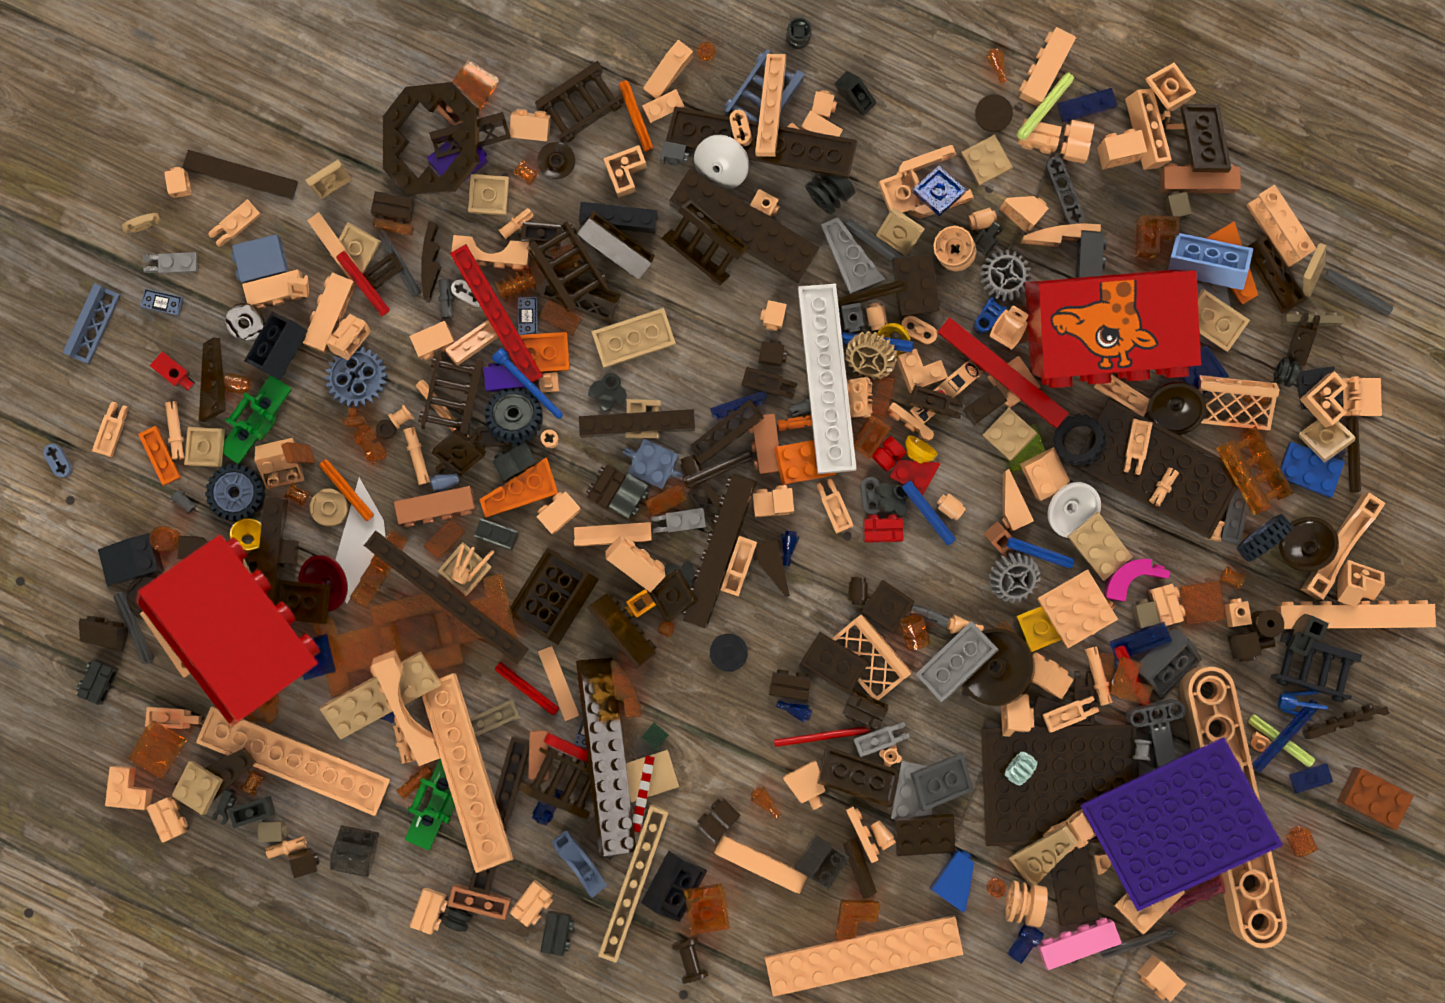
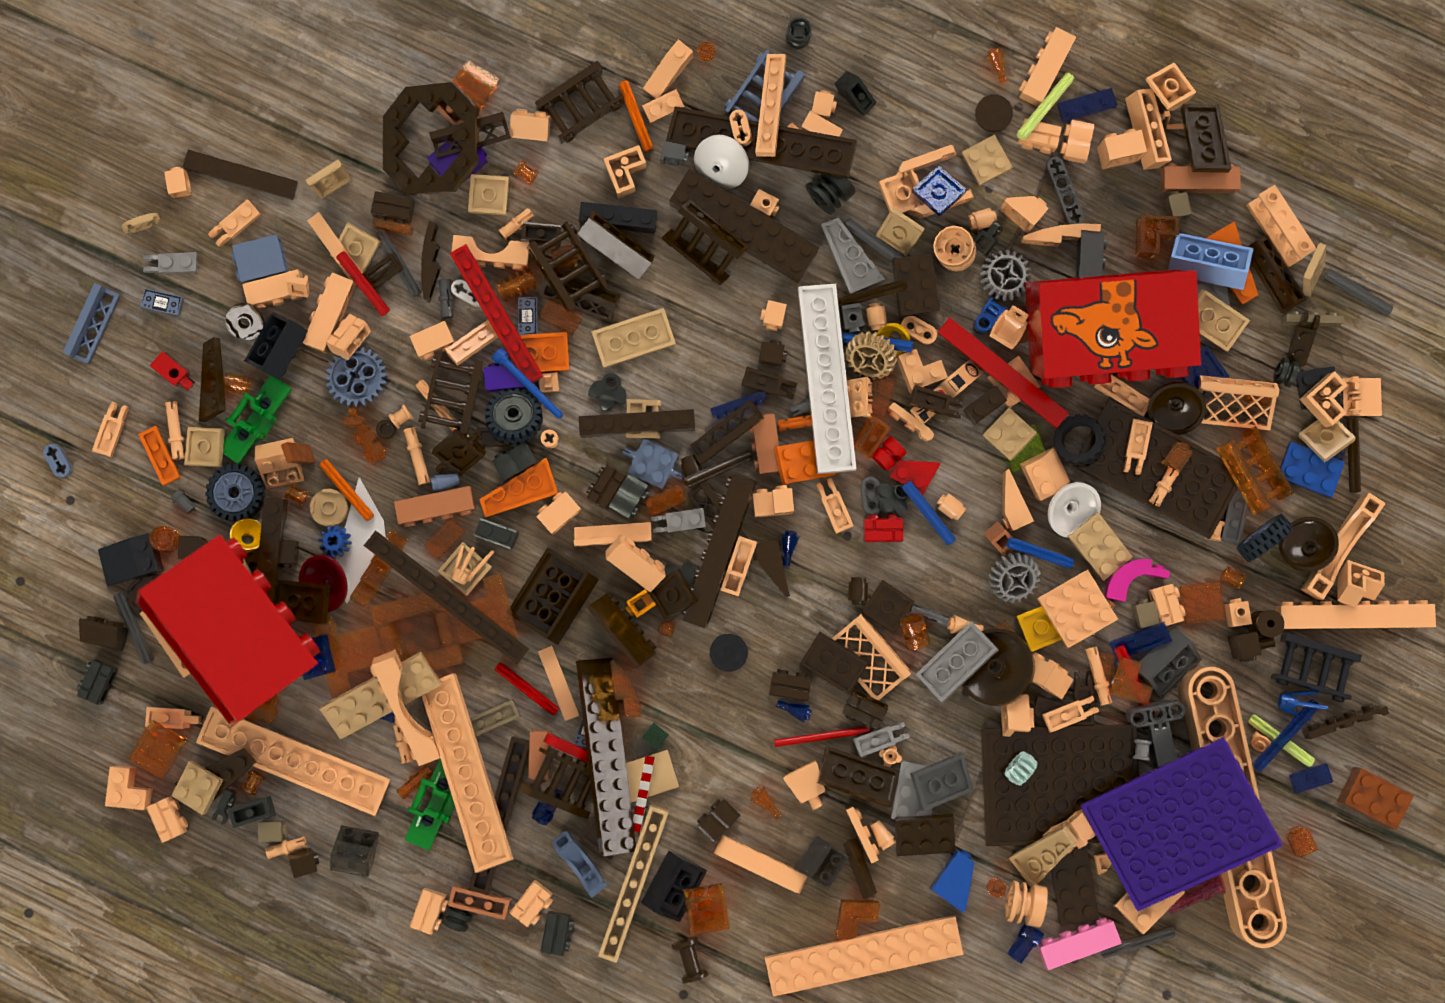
dark brown dish [537,142,575,179] -> none
yellow piece [905,435,938,464] -> none
light nougat brick [1137,955,1186,1002] -> none
pearl dark grey brick [1287,614,1329,656] -> none
none -> blue gear [318,525,352,558]
none -> clear orange brick [1161,441,1193,472]

